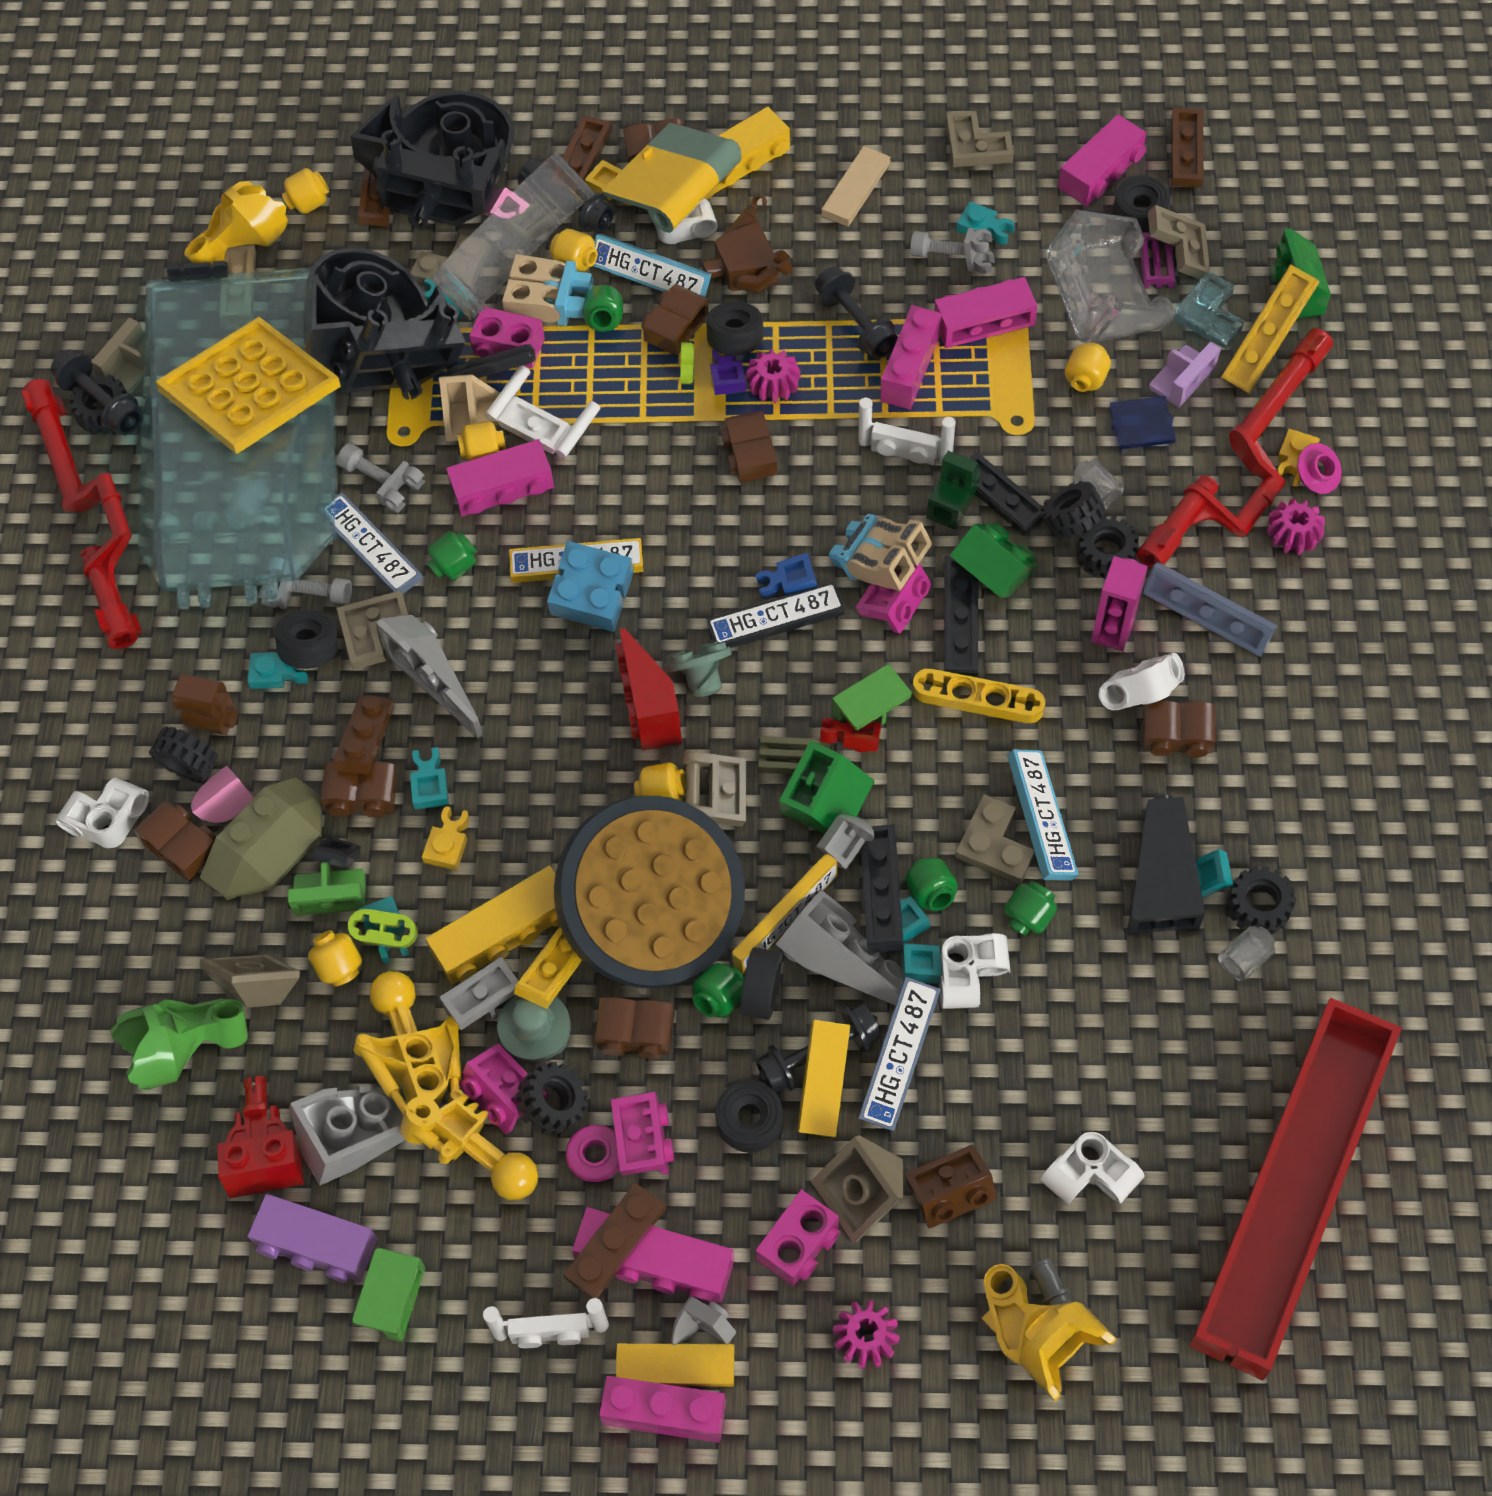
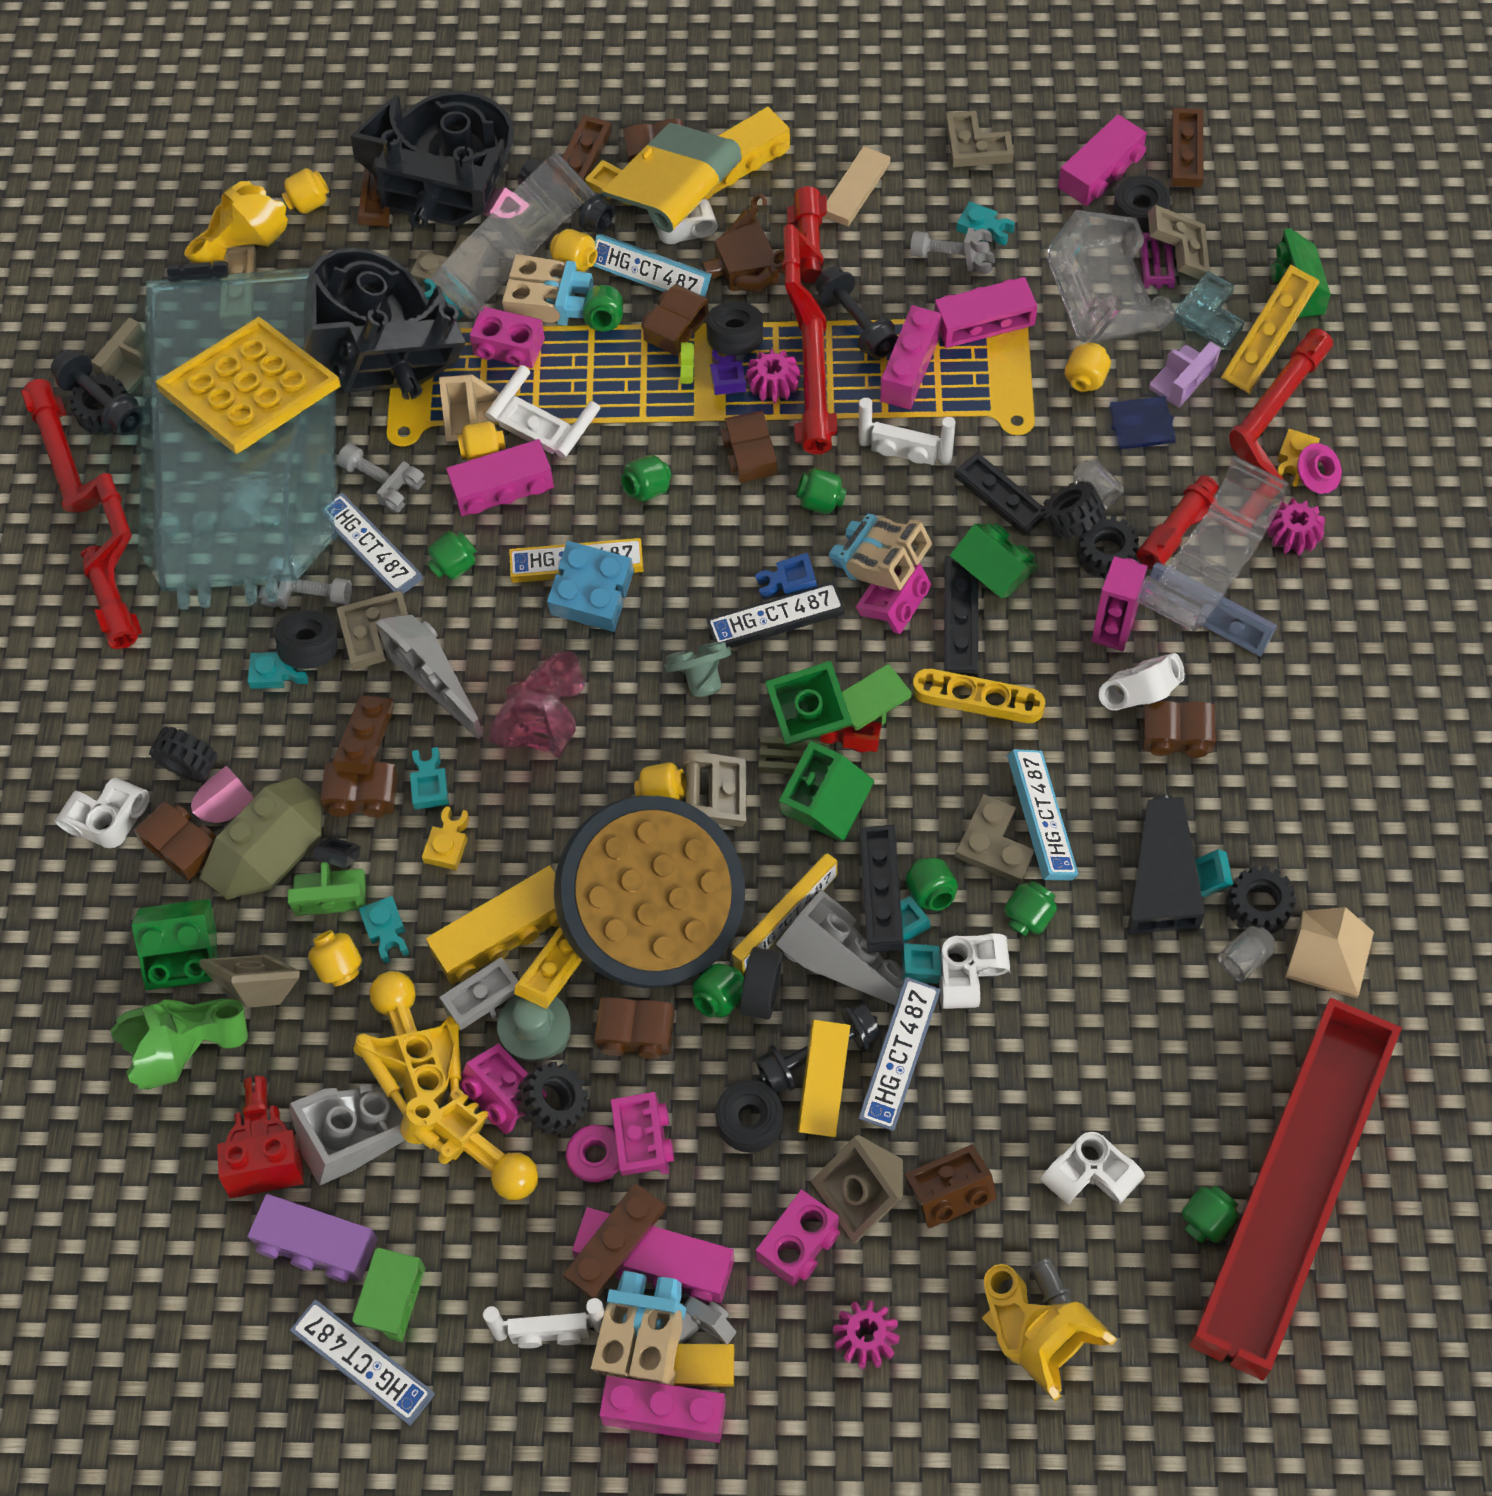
reddish brown brick [172,674,238,735] -> none
lime beam [348,909,418,949] -> none
black axle [447,344,536,378] -> none
red slope [615,628,682,751] -> none
light grey plate [816,814,874,869] -> none
dark green brick [926,450,981,530] -> none
none -> green slope [131,899,218,991]
none -> tile [290,1299,435,1426]
none -> clear pink piece [489,651,585,758]
none -> tan hips [591,1271,687,1386]
none -> green head [621,455,671,502]
none -> green slope [765,661,853,747]
none -> red piece [782,186,837,455]
none -> green head [796,468,847,515]
none -> clear windscreen [1137,456,1289,631]
none -> green head [1181,1185,1240,1244]
none -> tan slope [1285,907,1374,999]

